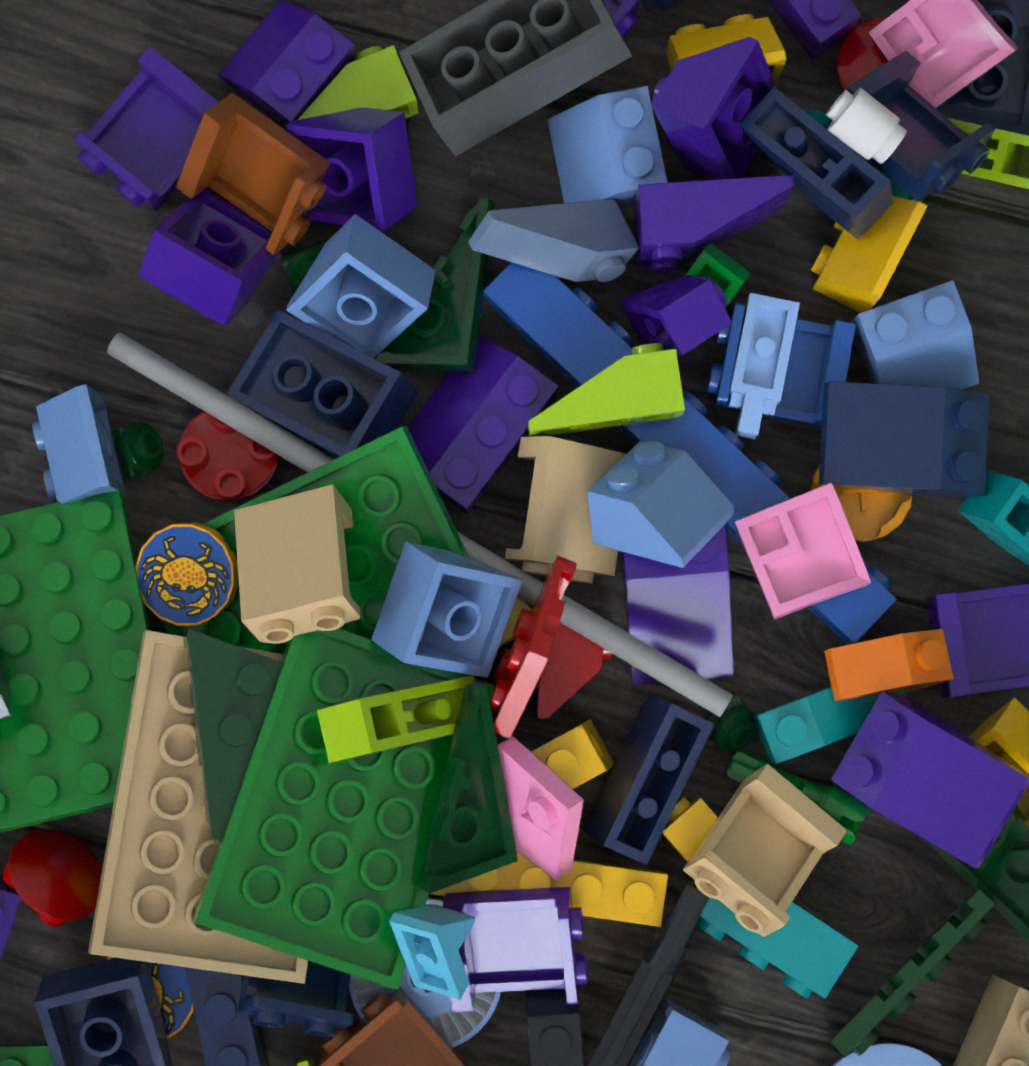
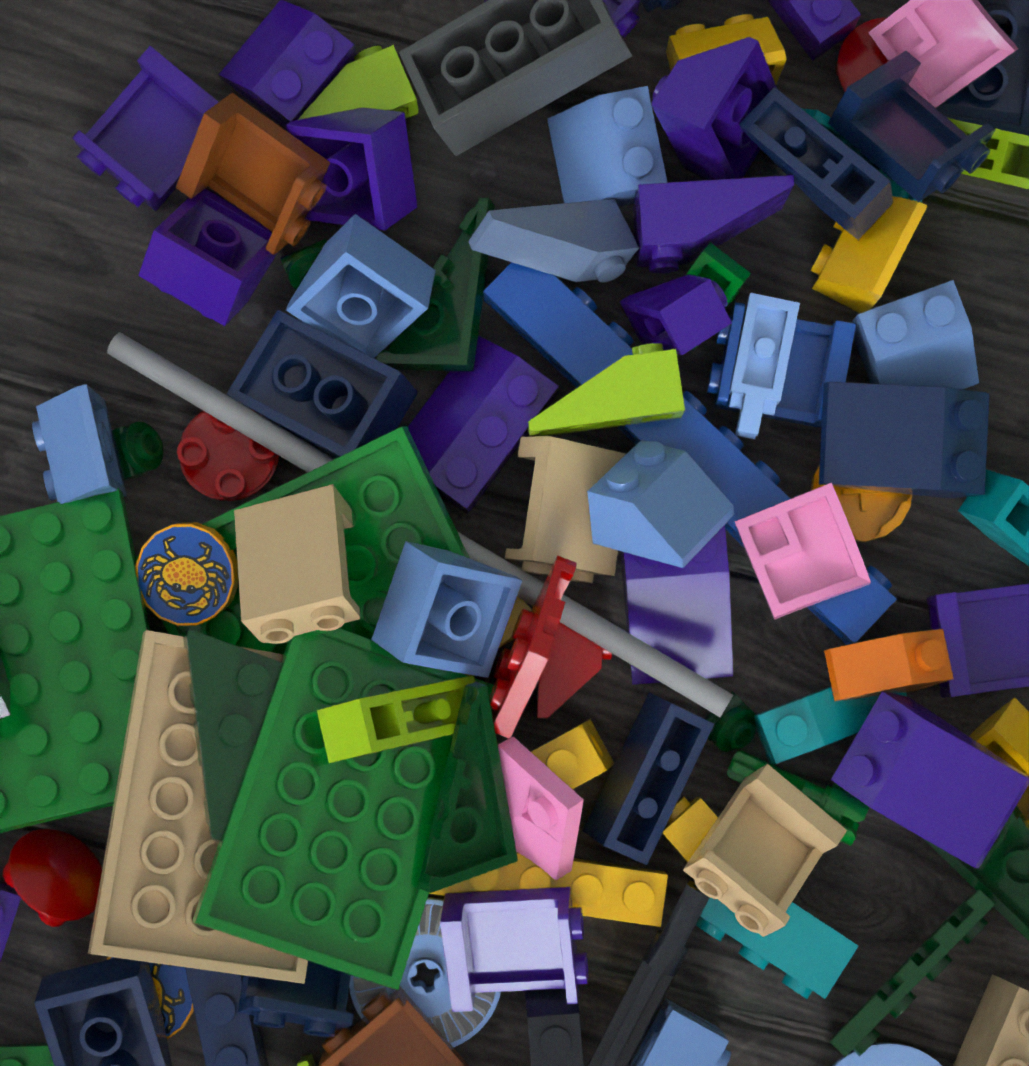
medium azure slope [389,905,476,1000] -> none
white brick [826,88,907,164] -> none

